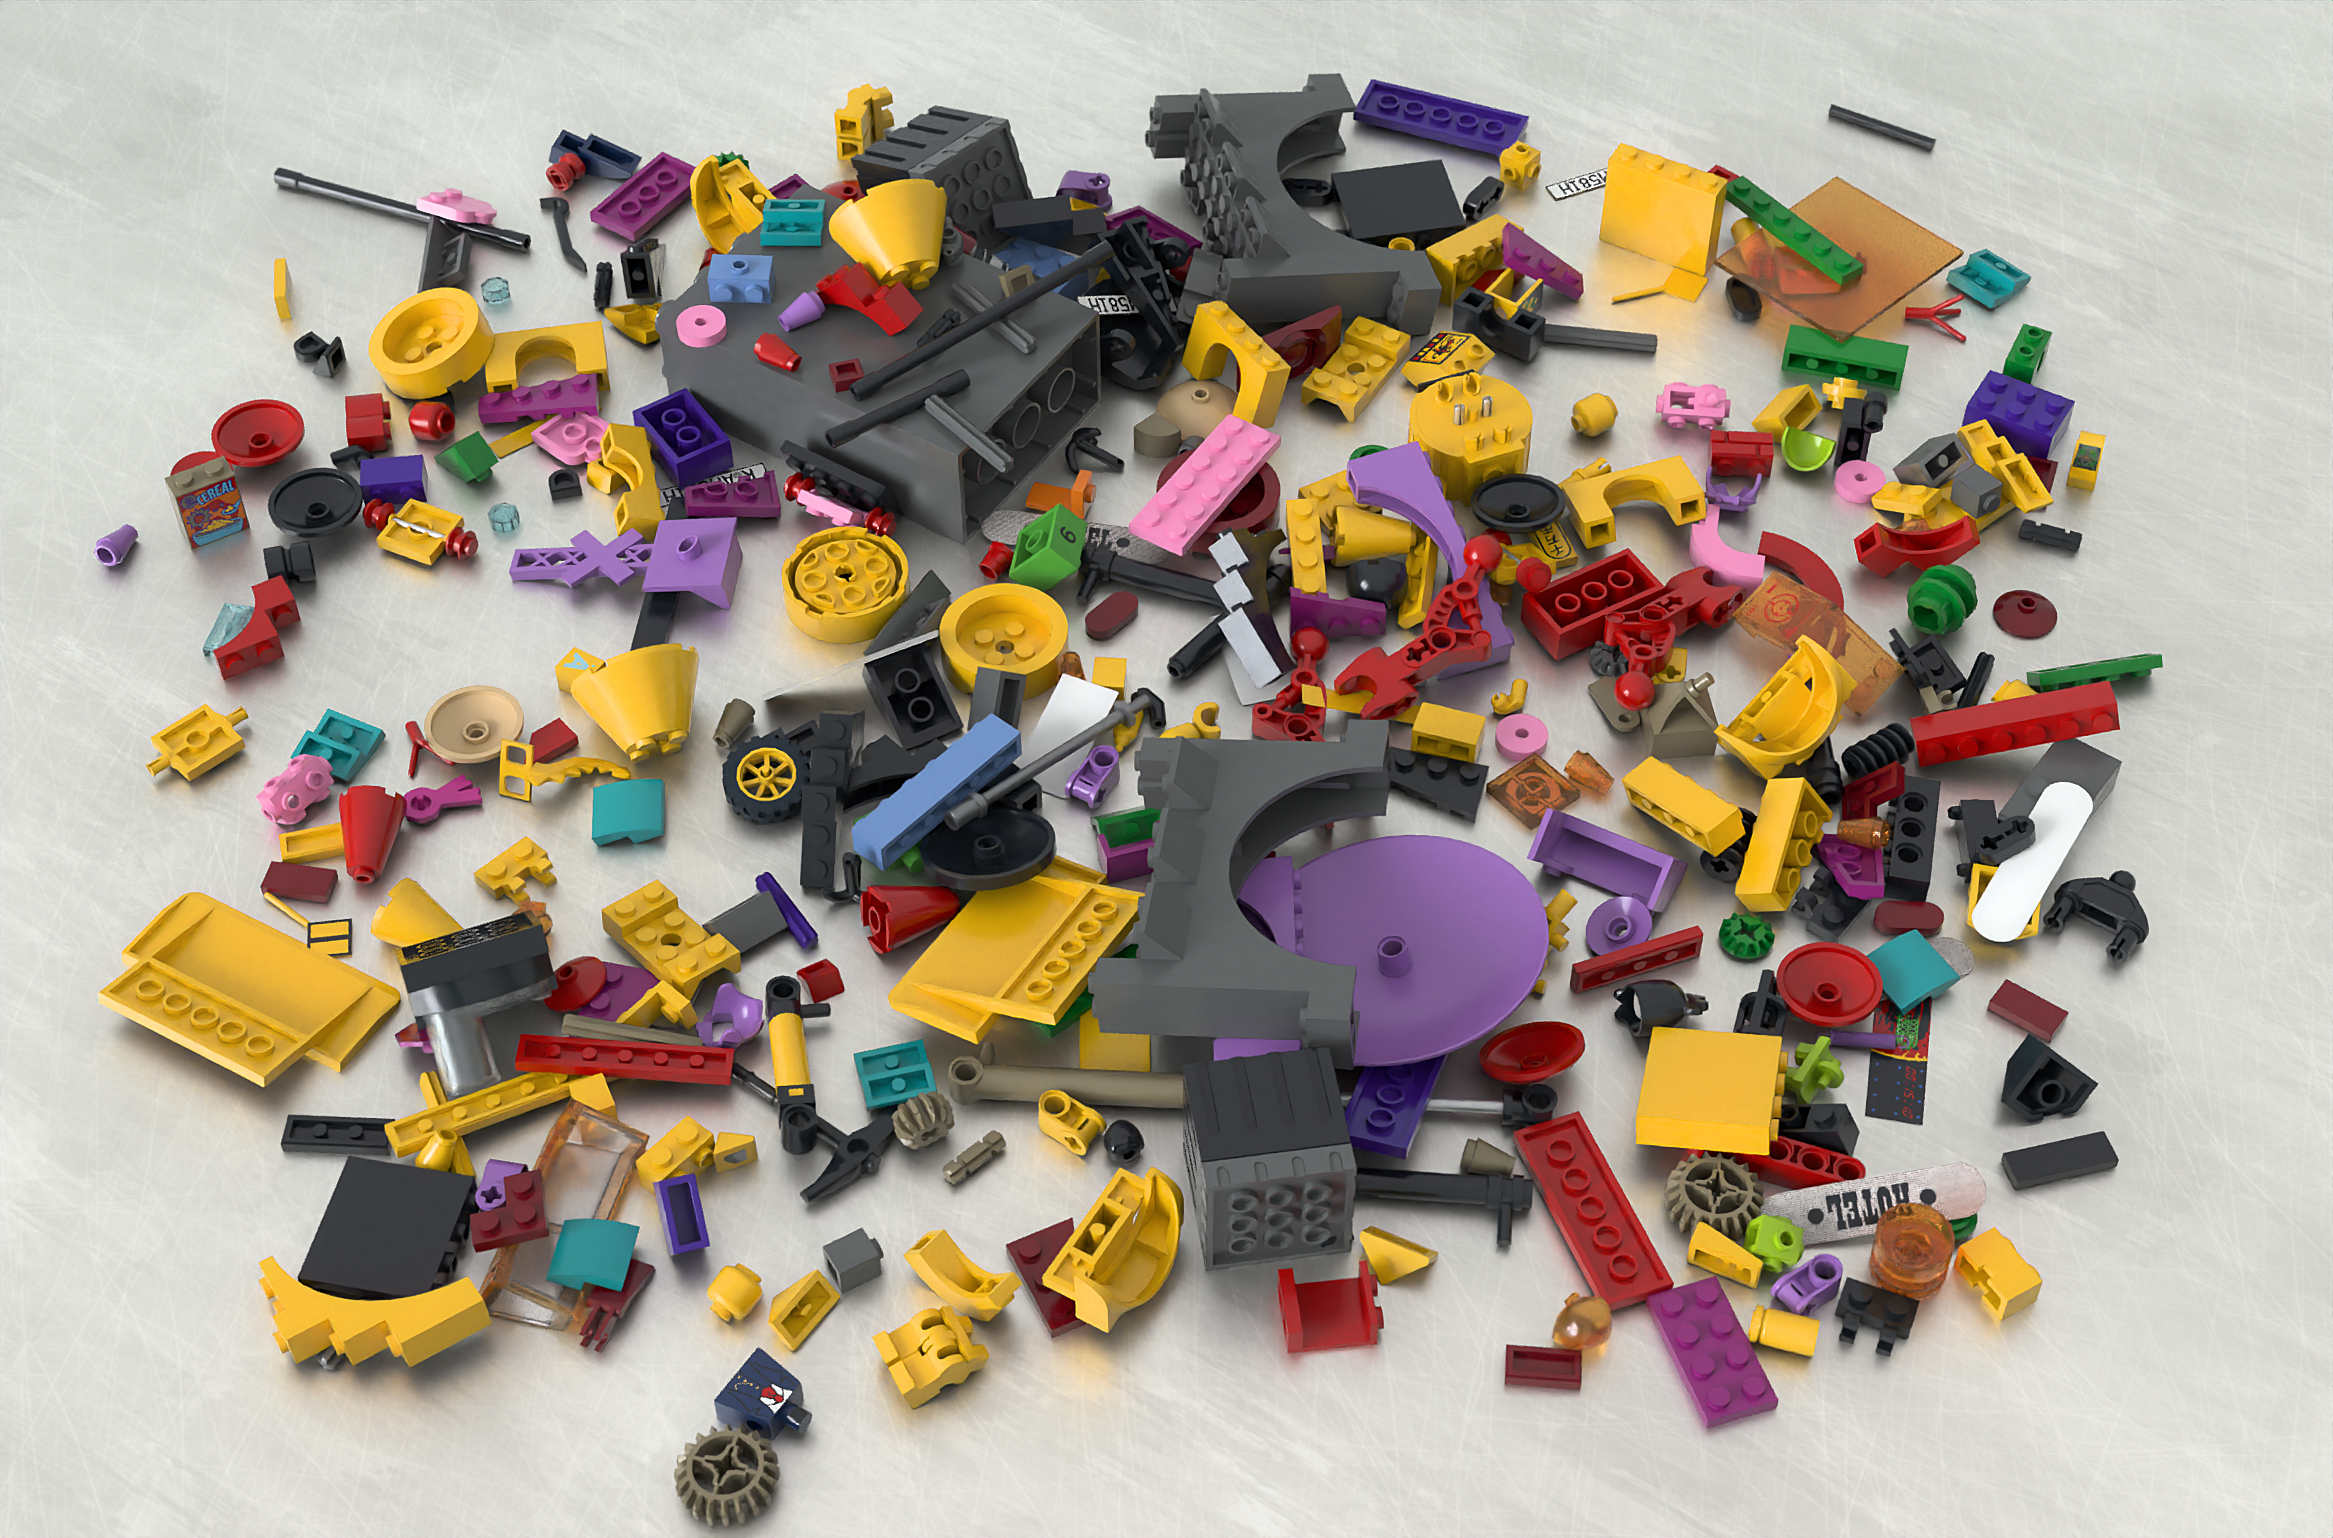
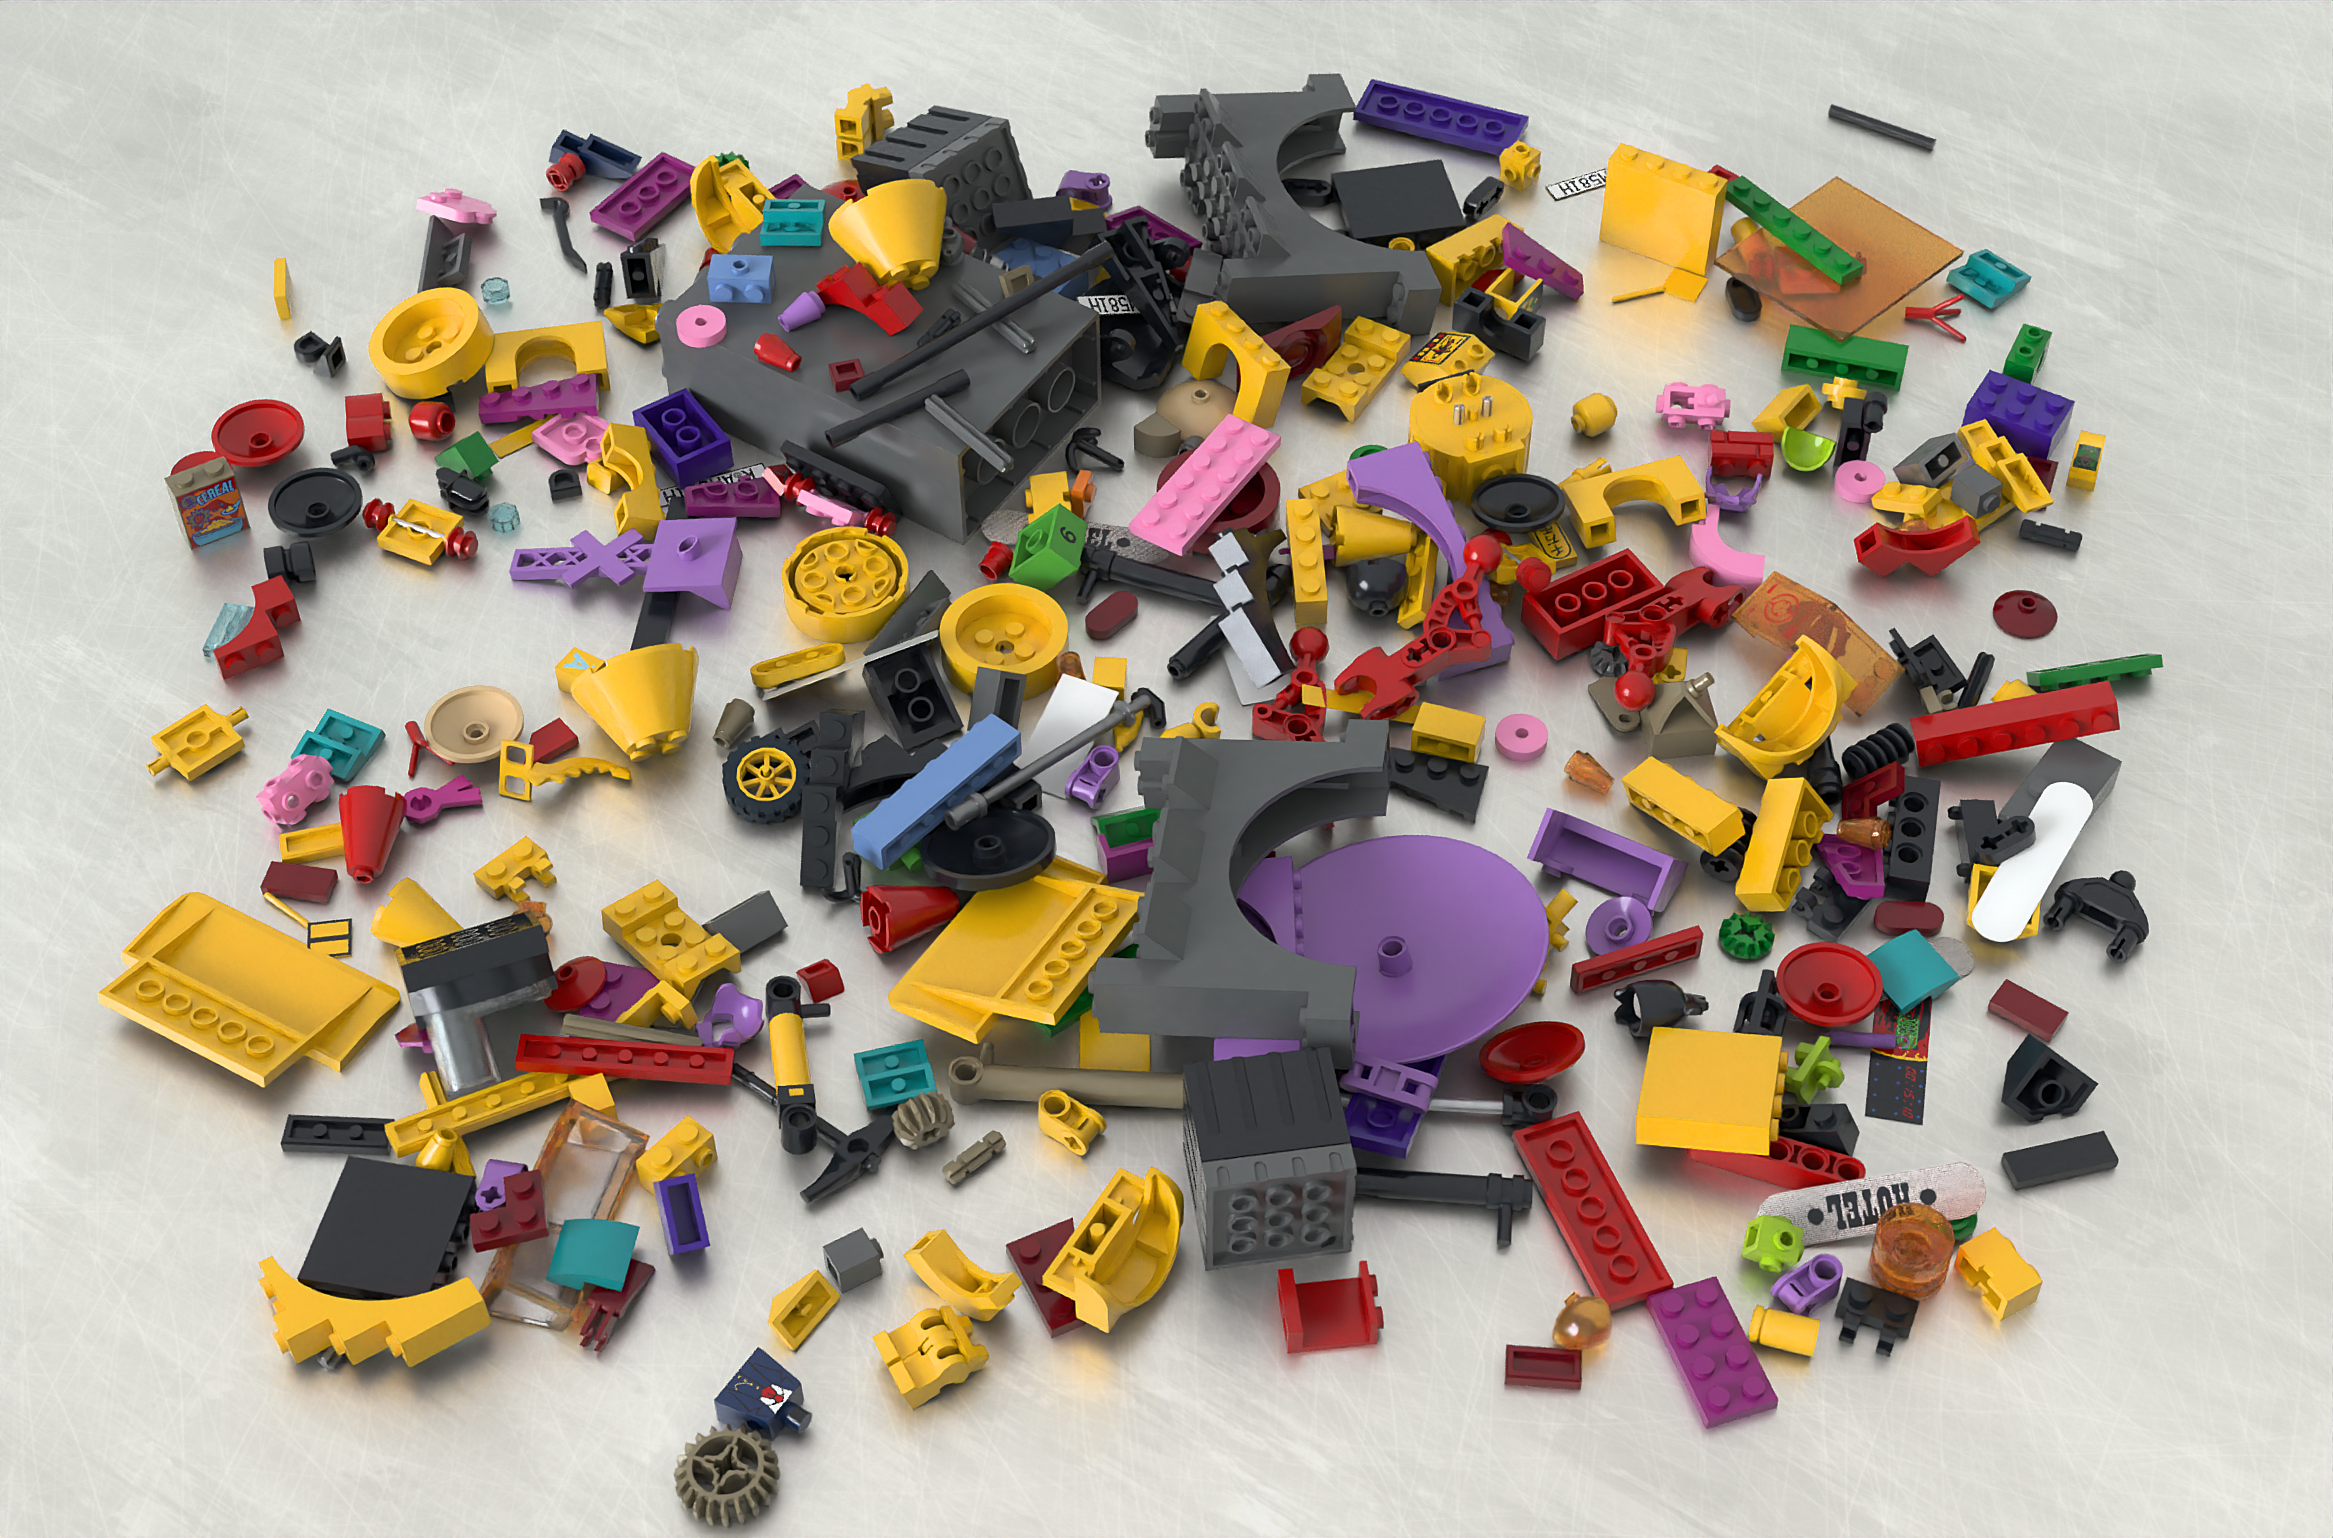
medium lavender cone [94,524,138,566] -> none
black piece [274,167,531,252] -> none
dark purple piece [360,455,428,505] -> none
teal slope [592,779,665,846] -> none
yellow head [707,1263,763,1321] -> none
yellow slope [713,1132,758,1172] -> none
dark purple axle [755,872,819,949] -> none
black piece [1104,1120,1144,1163] -> none
magenta wing [1289,587,1386,639] -> none
yellow slope [1359,1225,1439,1286] -> none
dark tan cone [1460,1138,1516,1178] -> none
clear orange tile [1486,752,1581,831] -> none
yellow arm [1491,679,1528,715] -> none
dark grey axle [1544,324,1658,352] -> none
dark tan gear [1664,1150,1764,1242] -> none
yellow slope [1686,1221,1764,1288] -> none
red tile [1757,531,1844,617] -> none
green piece [1906,564,1978,635] -> none
none -> black arm [436,467,489,516]
none -> yellow plate [750,643,846,689]
none -> tile [762,464,794,496]
none -> yellow brick [1025,471,1071,524]
none -> medium lavender plate [1339,1051,1439,1114]

